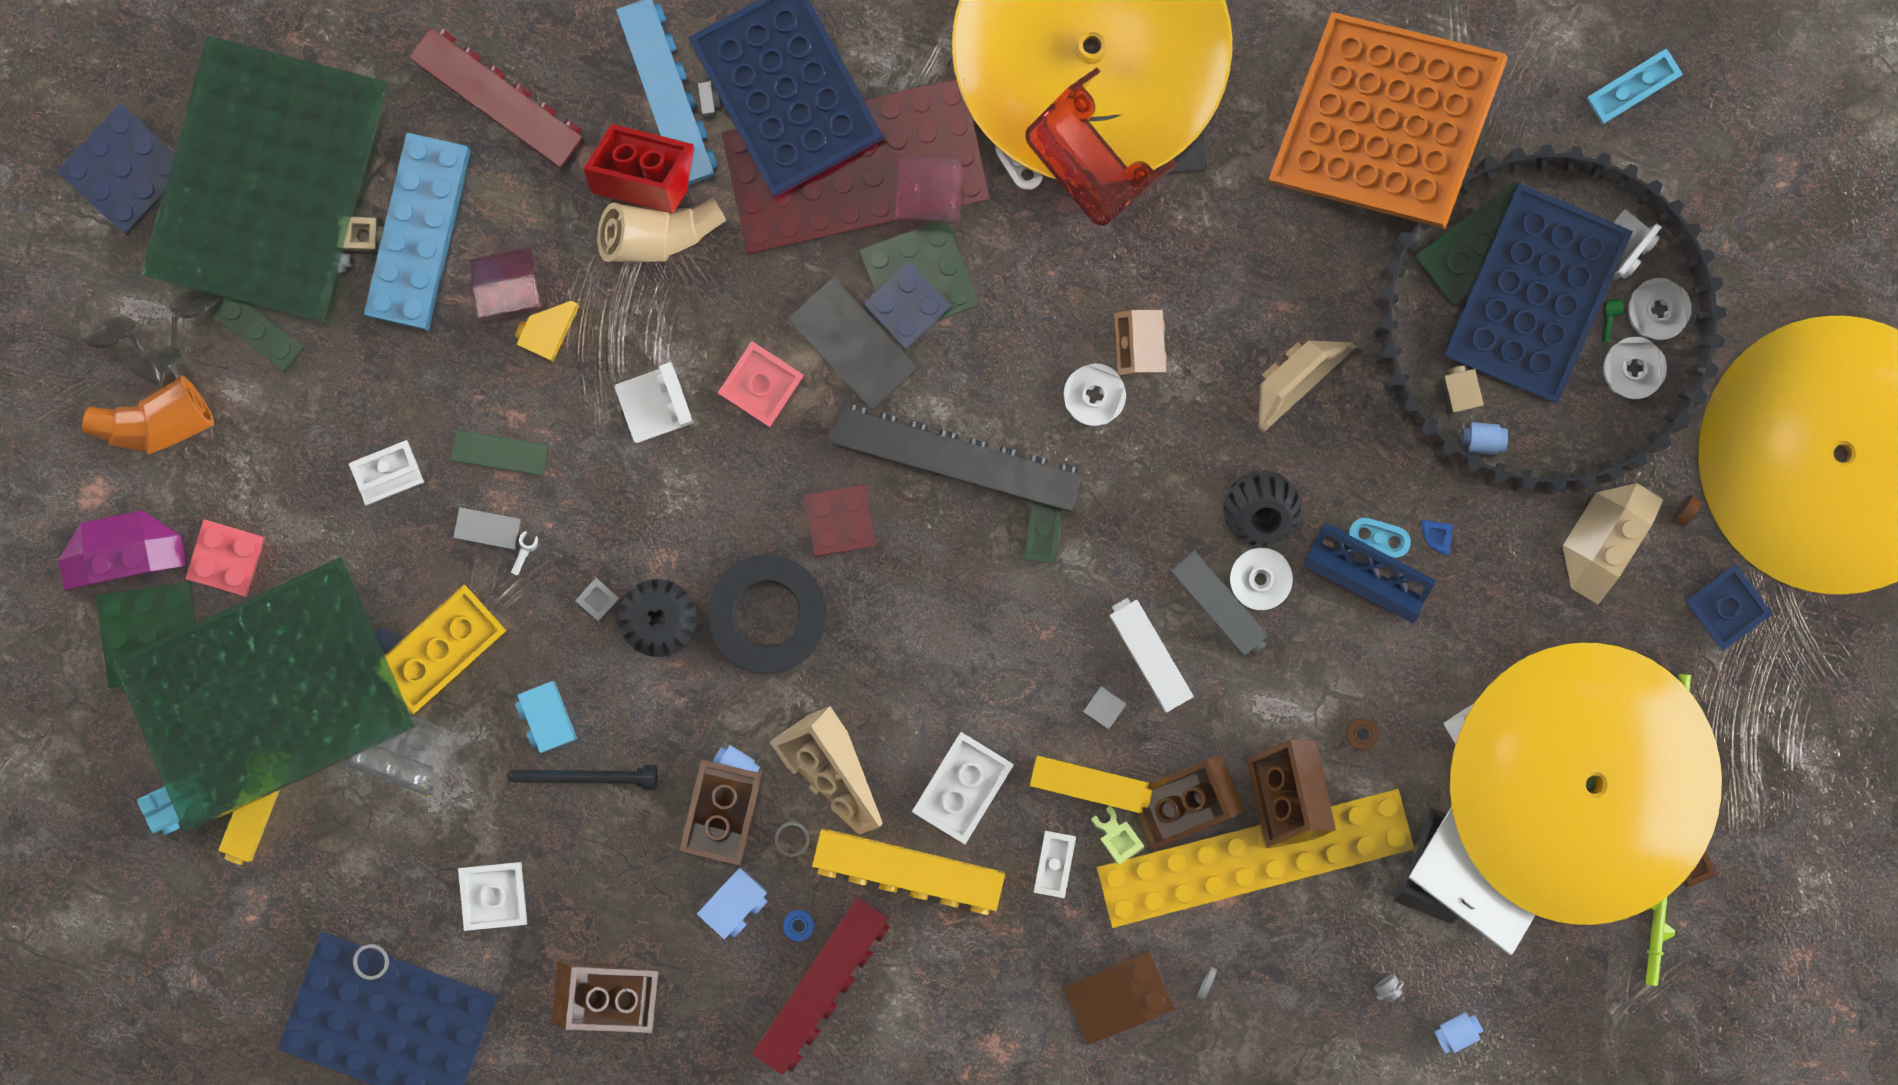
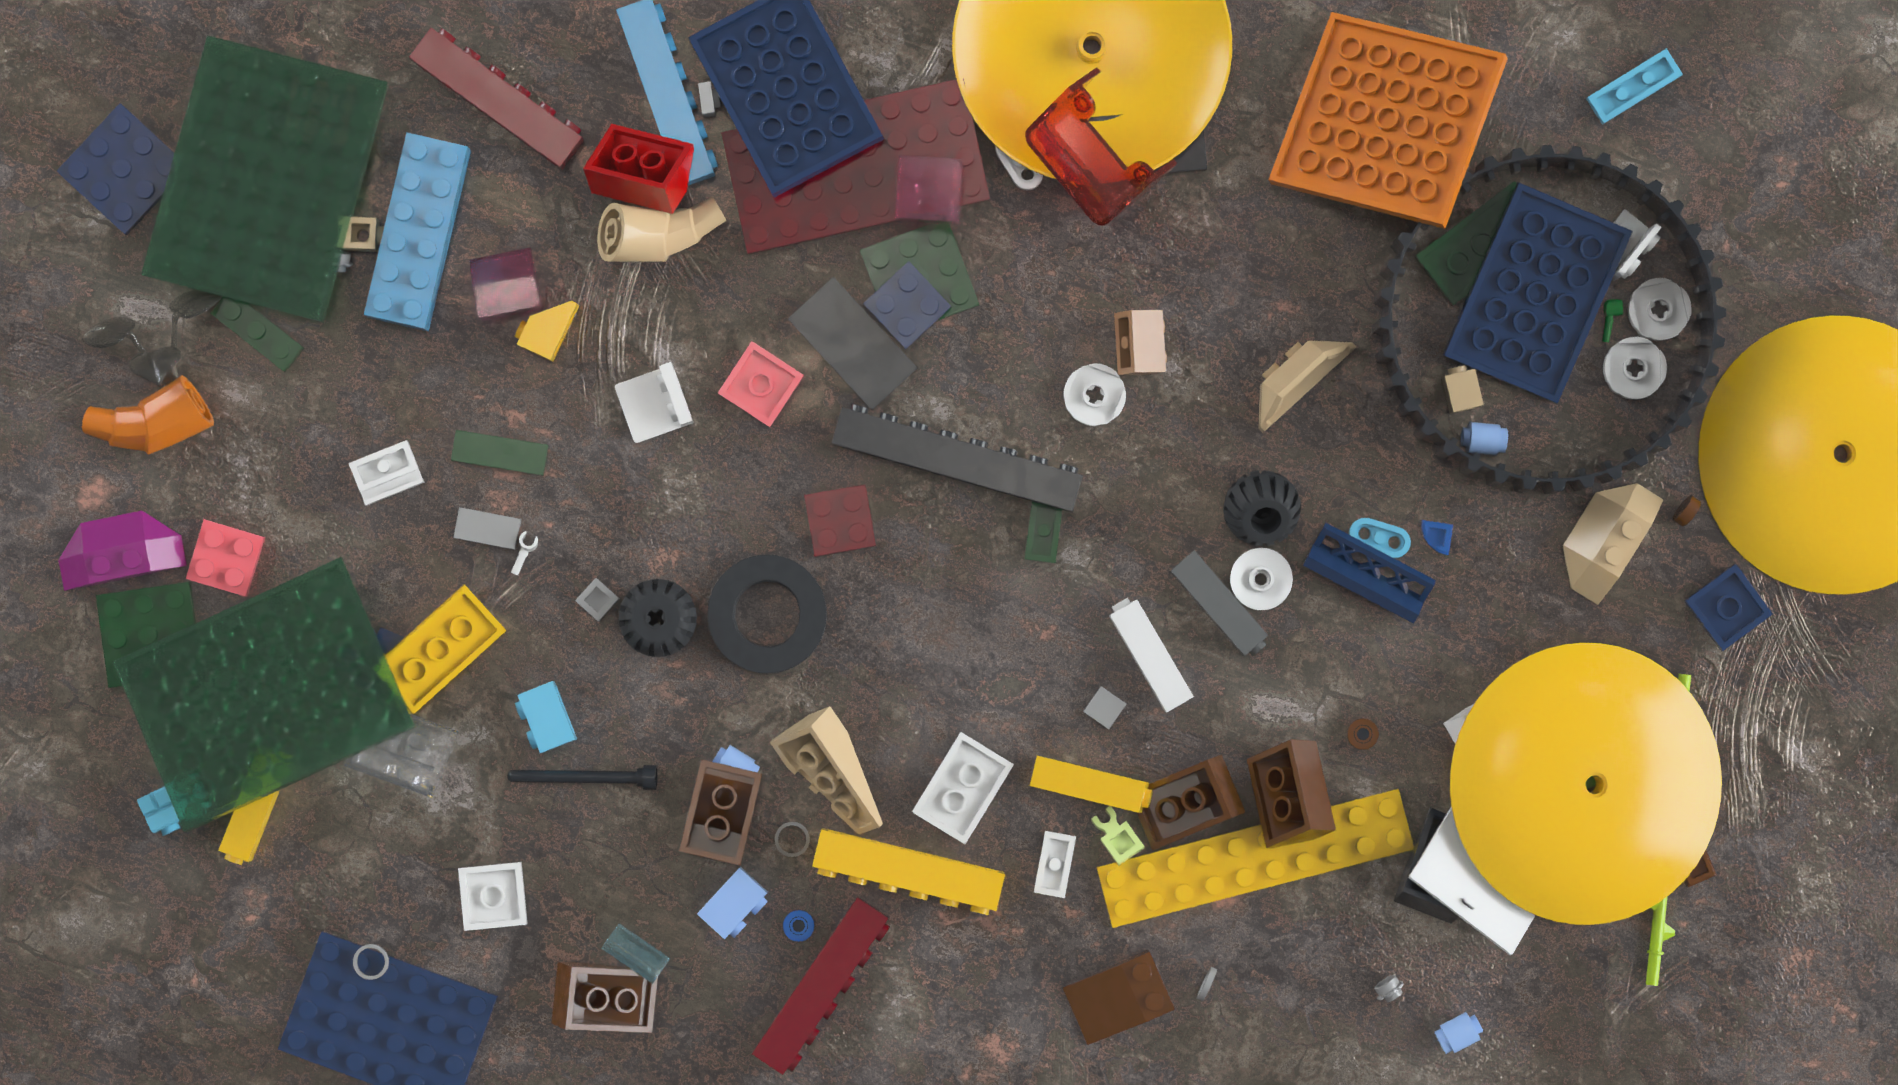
none -> clear light blue tile [601,923,671,984]

